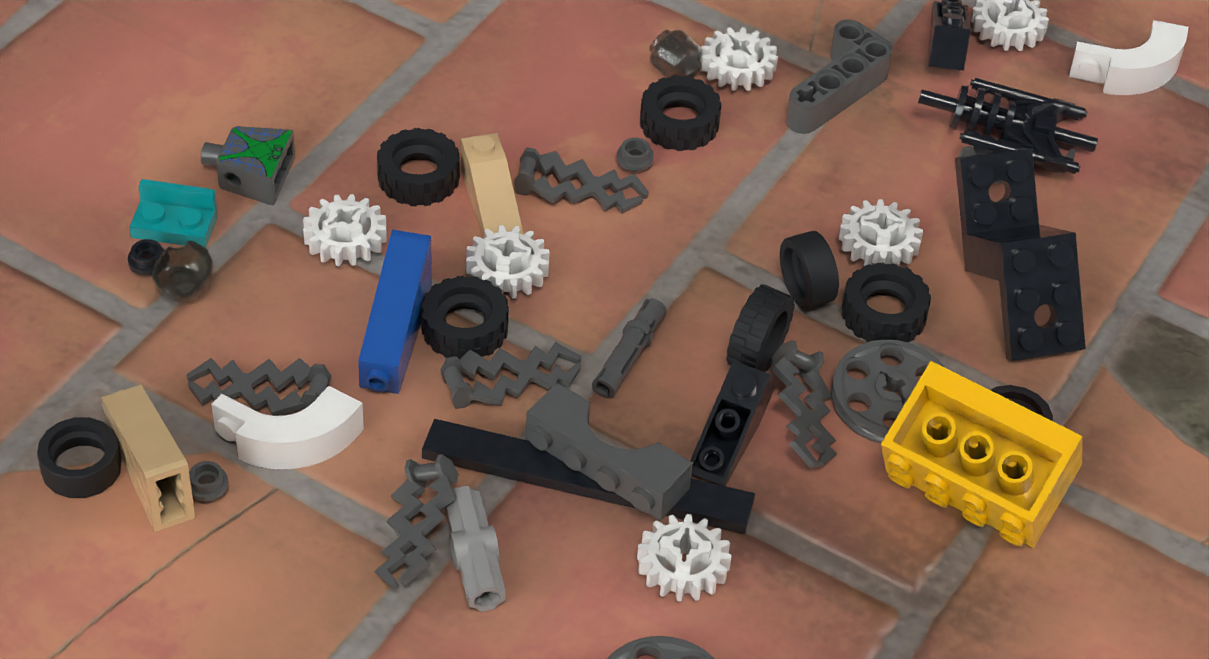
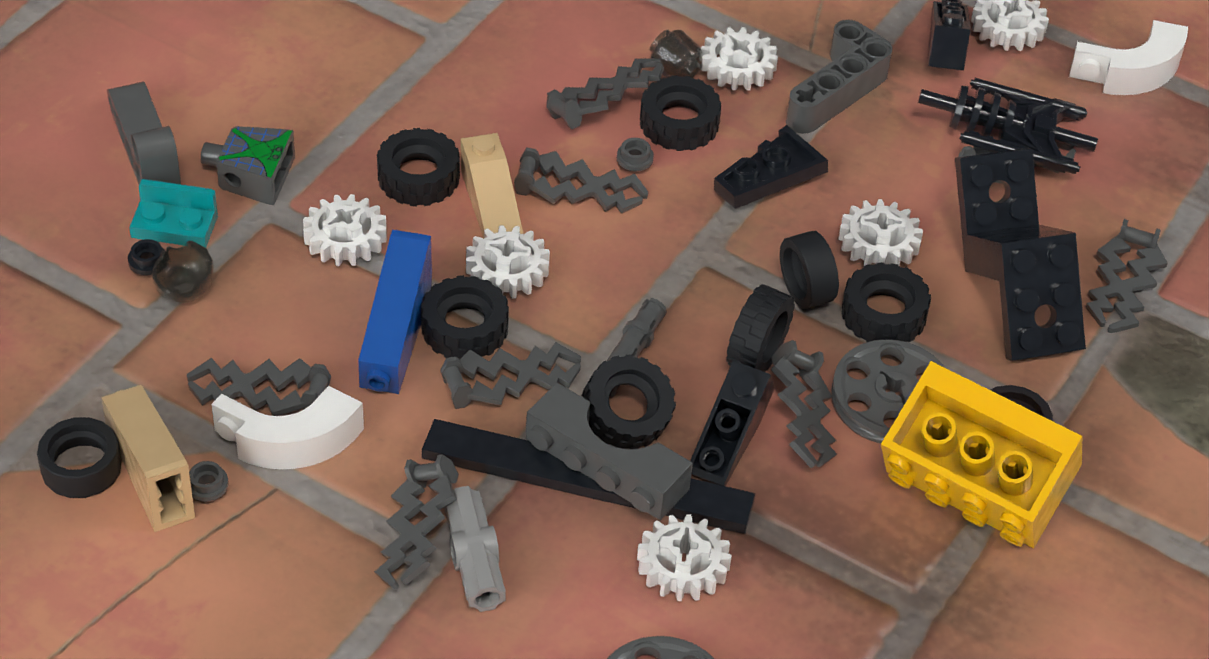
none -> dark grey beam [107,81,181,185]
none -> dark grey piece [546,58,664,129]
none -> black tyre [581,355,676,449]
none -> black wing [714,125,828,209]
none -> dark grey piece [1086,219,1168,333]

